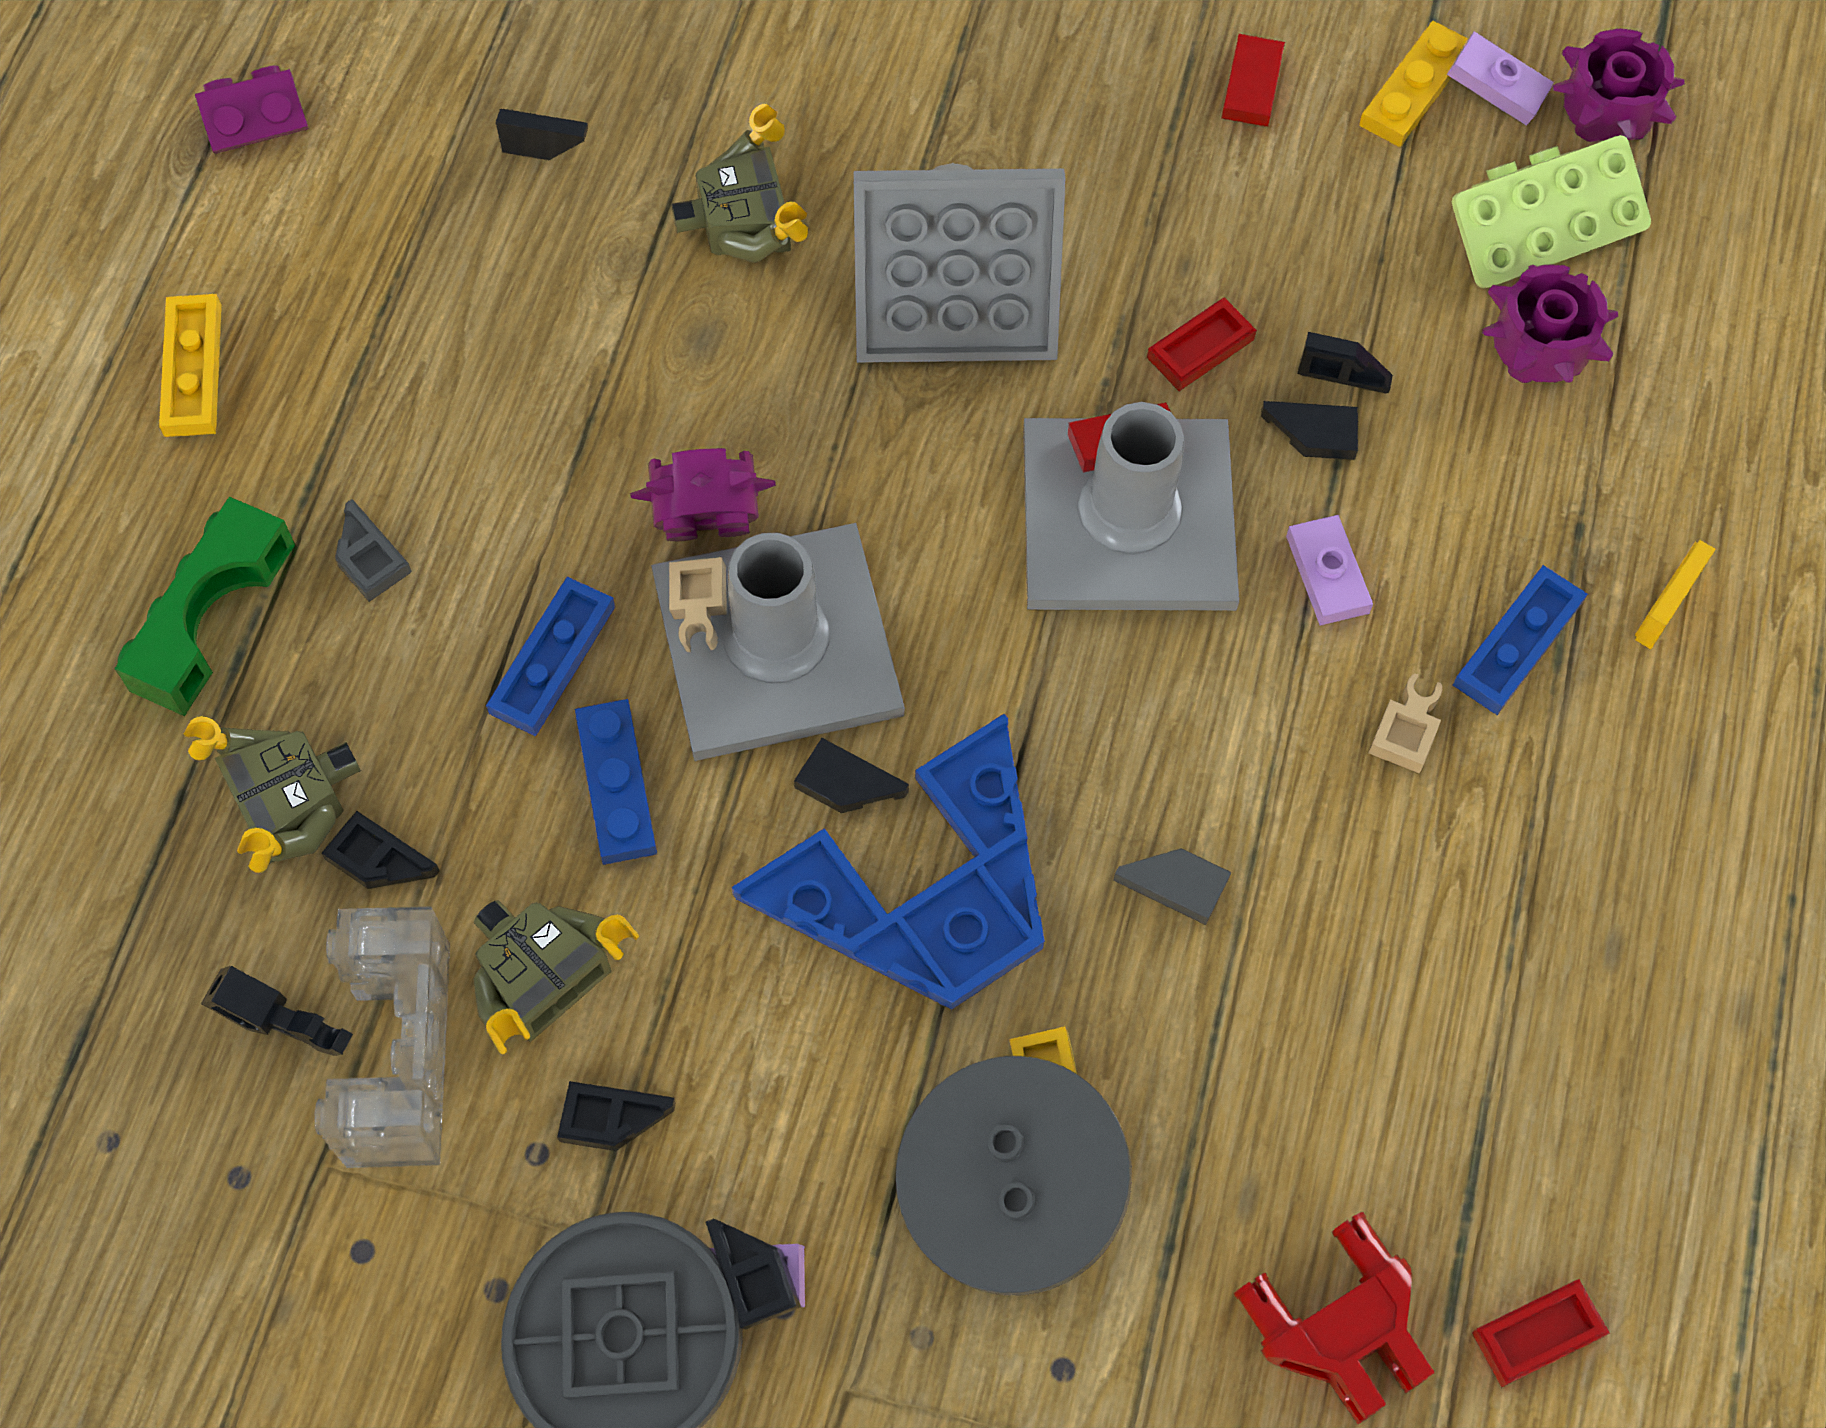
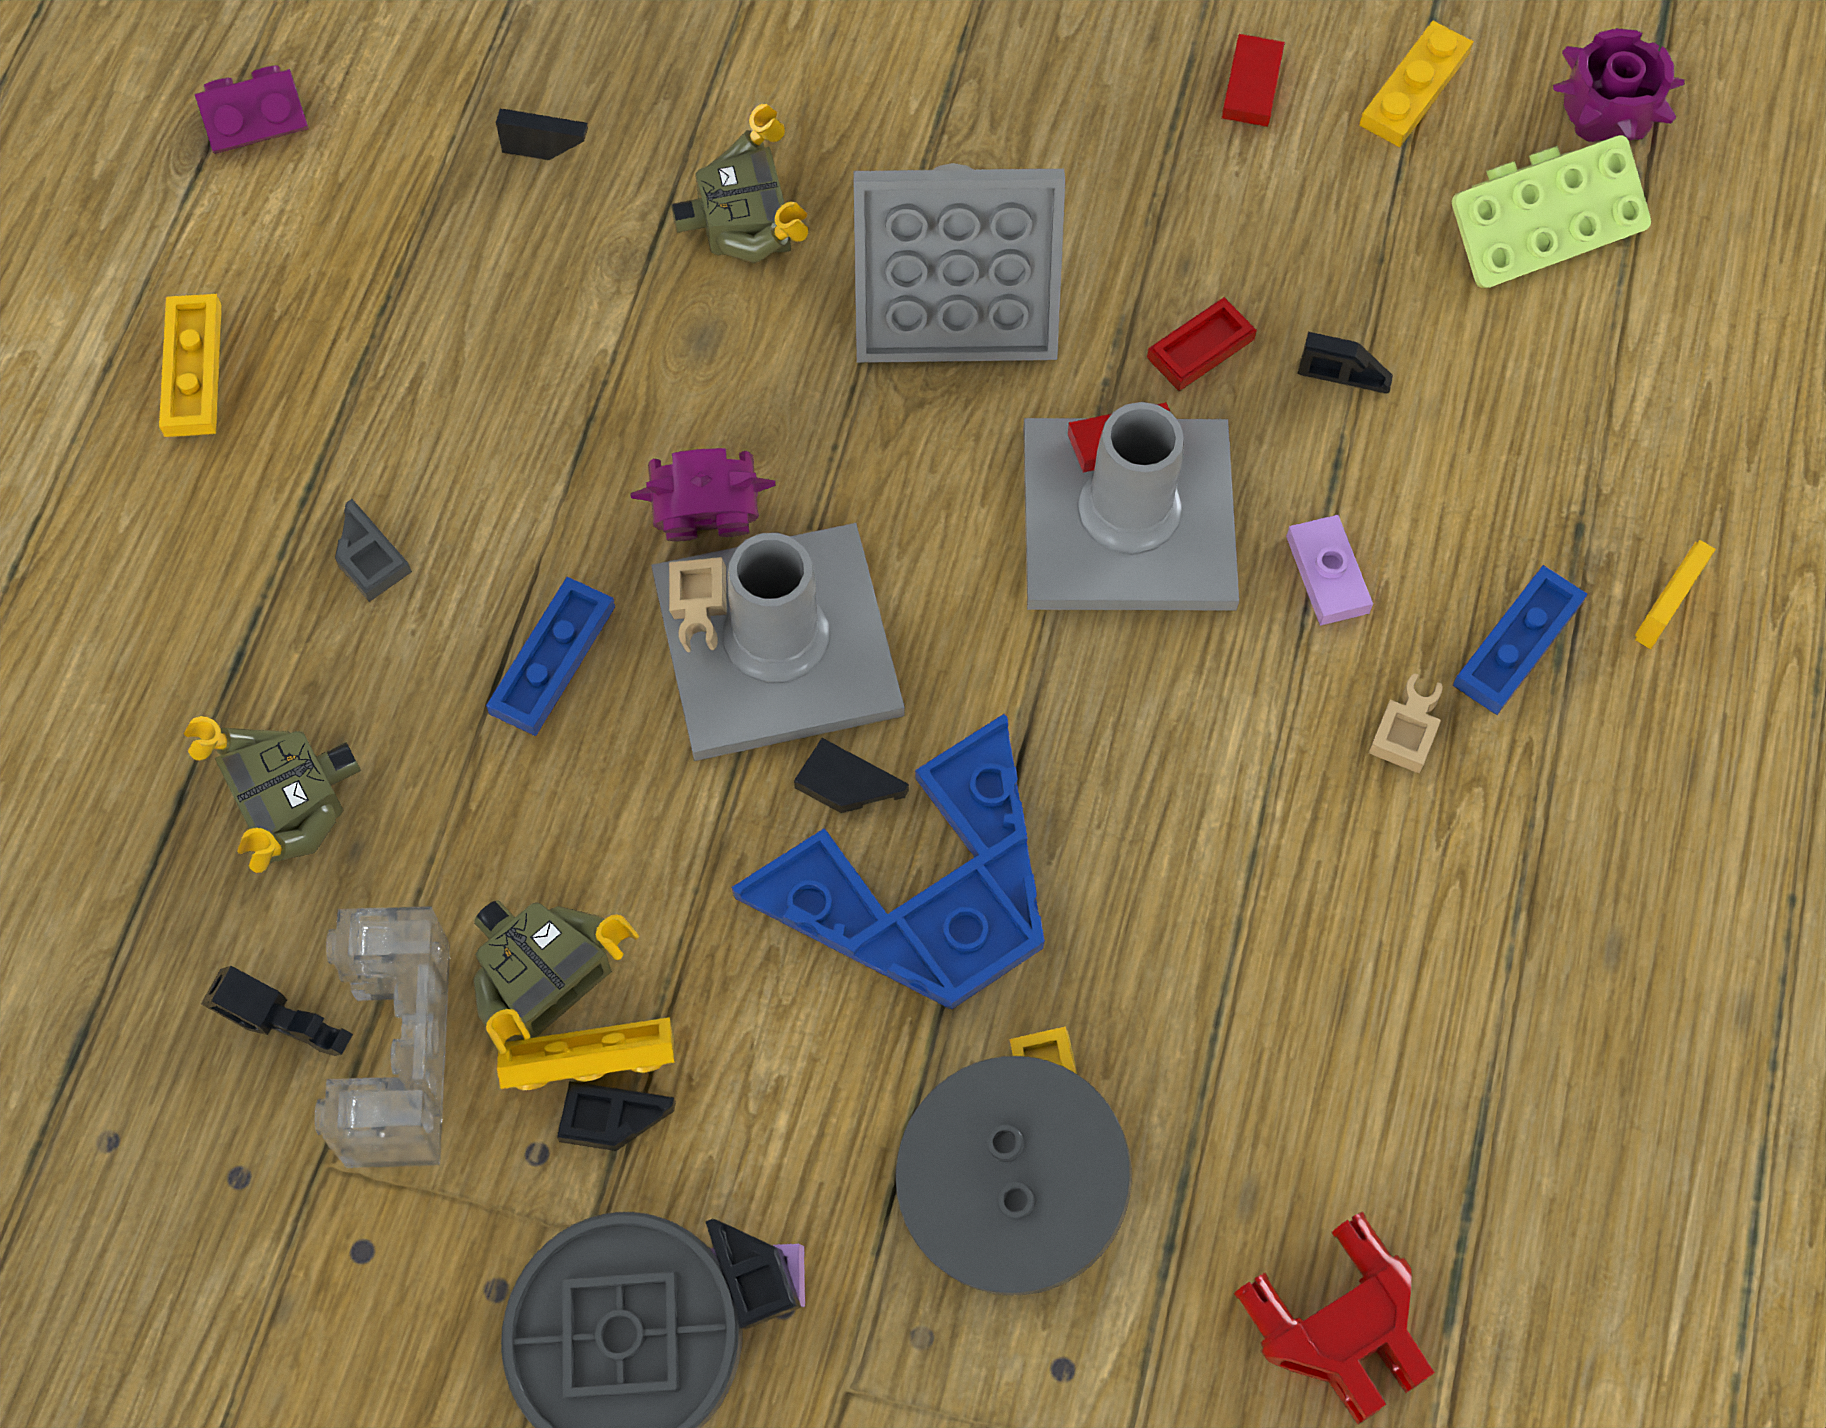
green arch [114,496,295,716] -> none
black tile [322,811,440,889] -> none
blue plate [575,699,657,865] -> none
dark grey tile [1113,848,1231,925] -> none
black tile [1261,401,1358,460] -> none
lavender plate [1447,32,1554,126] -> none
red tile [1472,1279,1610,1388] -> none
magenta brick [1482,264,1618,383] -> none
none -> yellow plate [497,1017,674,1090]

